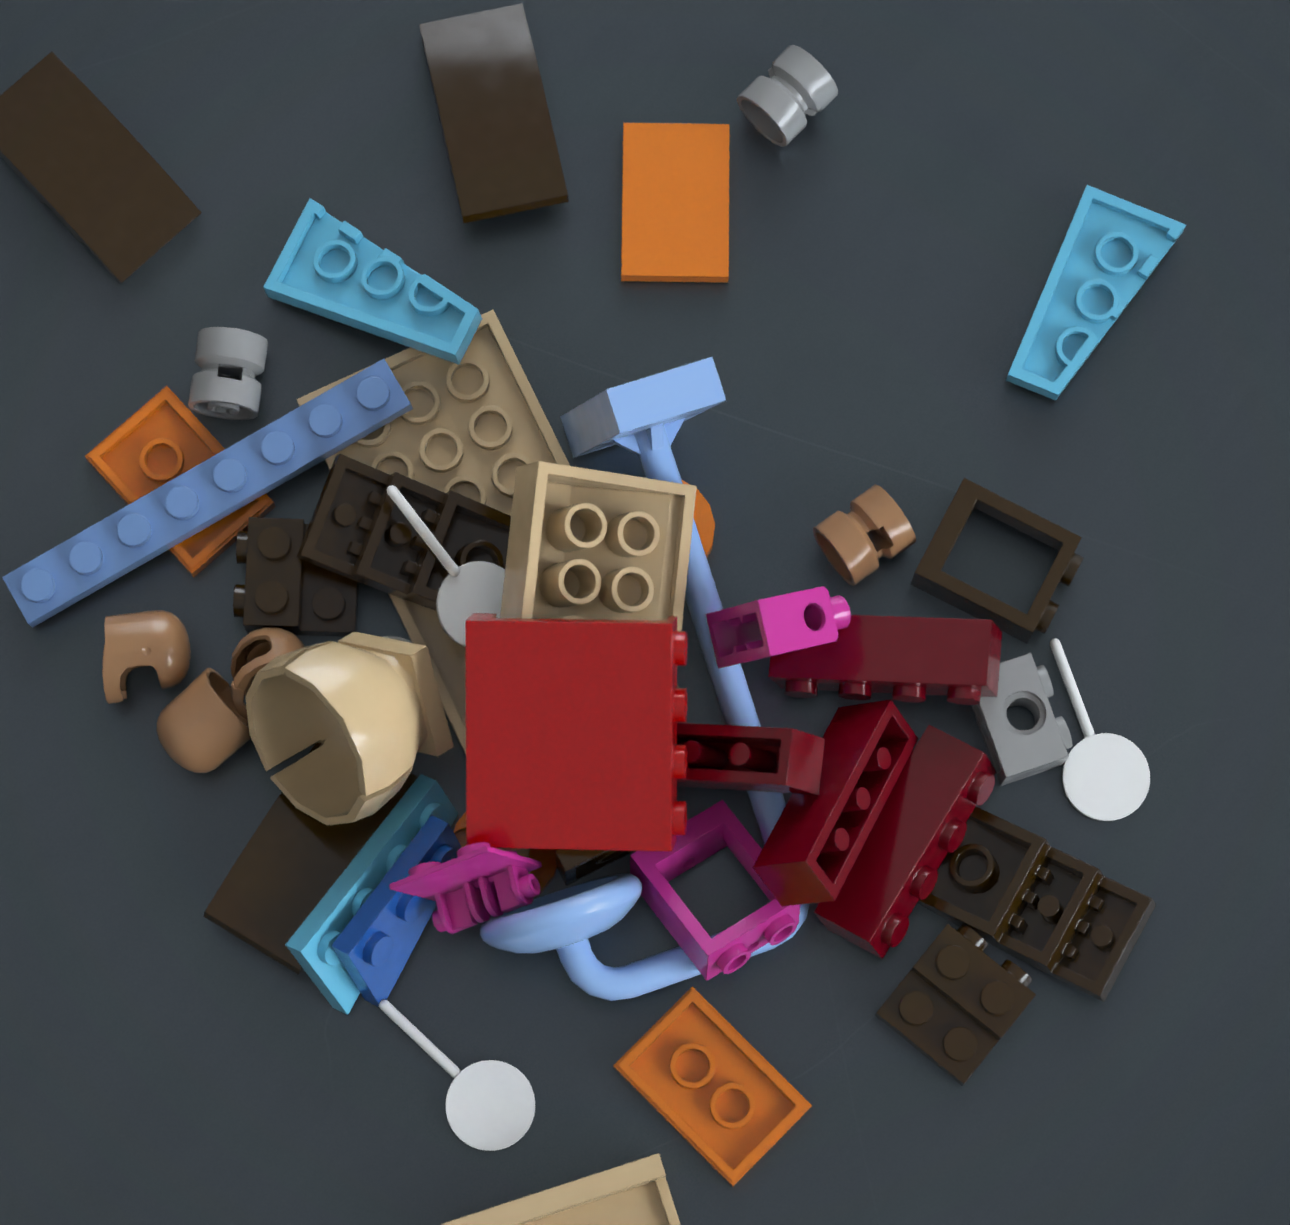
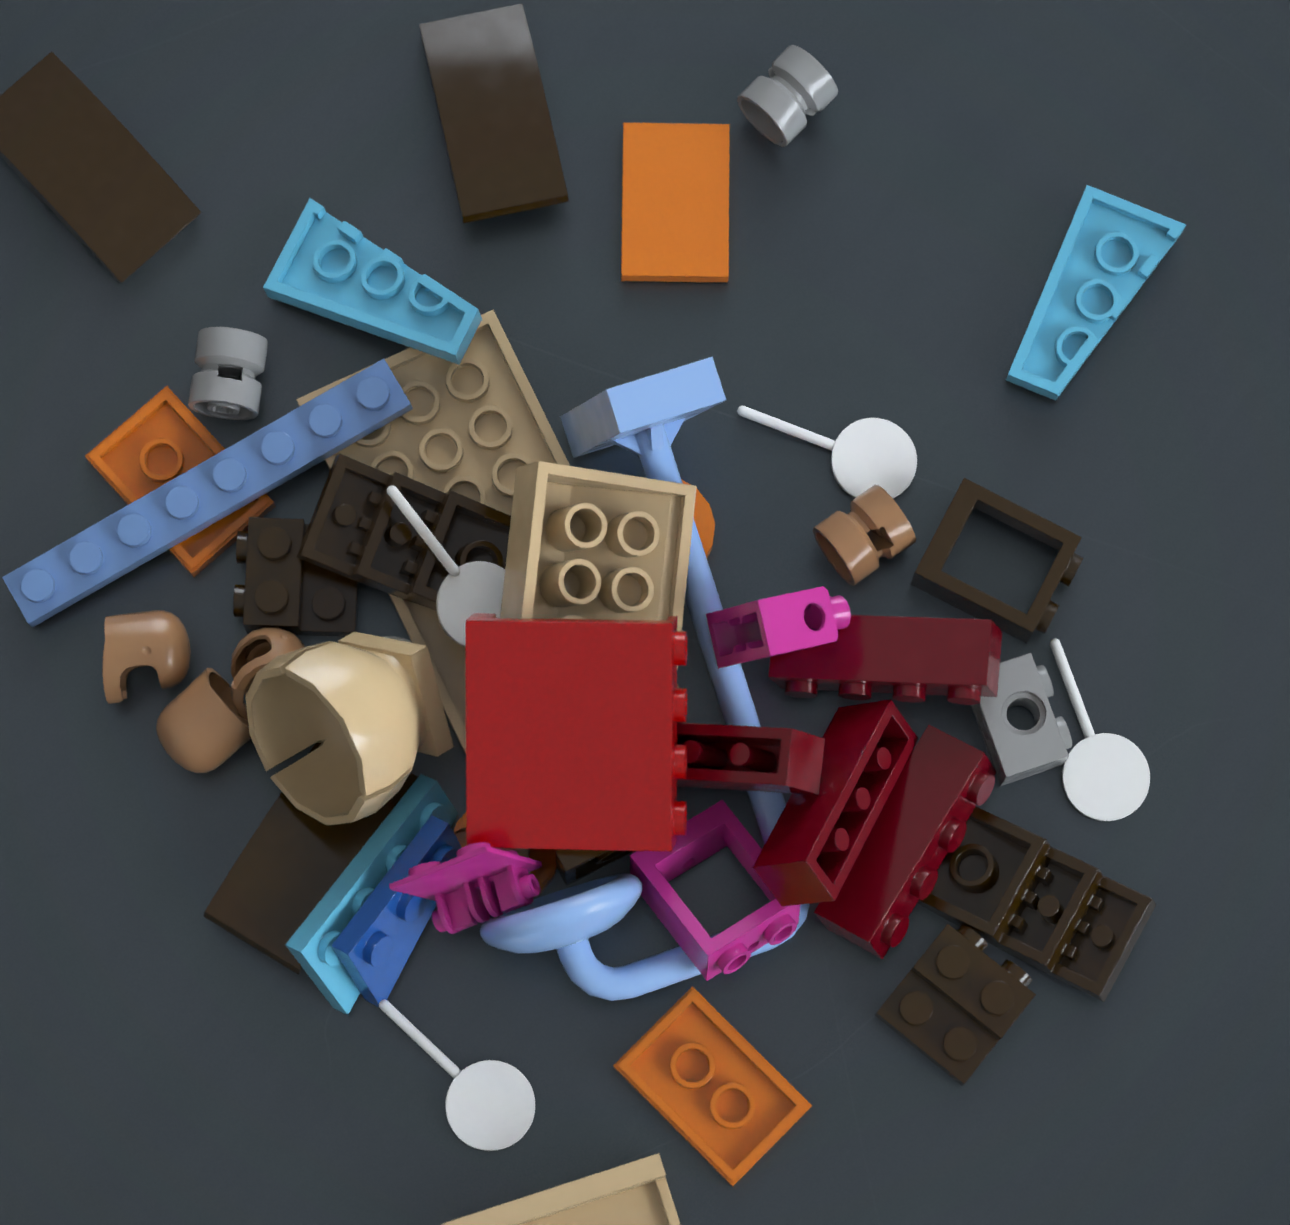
none -> white piece [737,406,917,499]

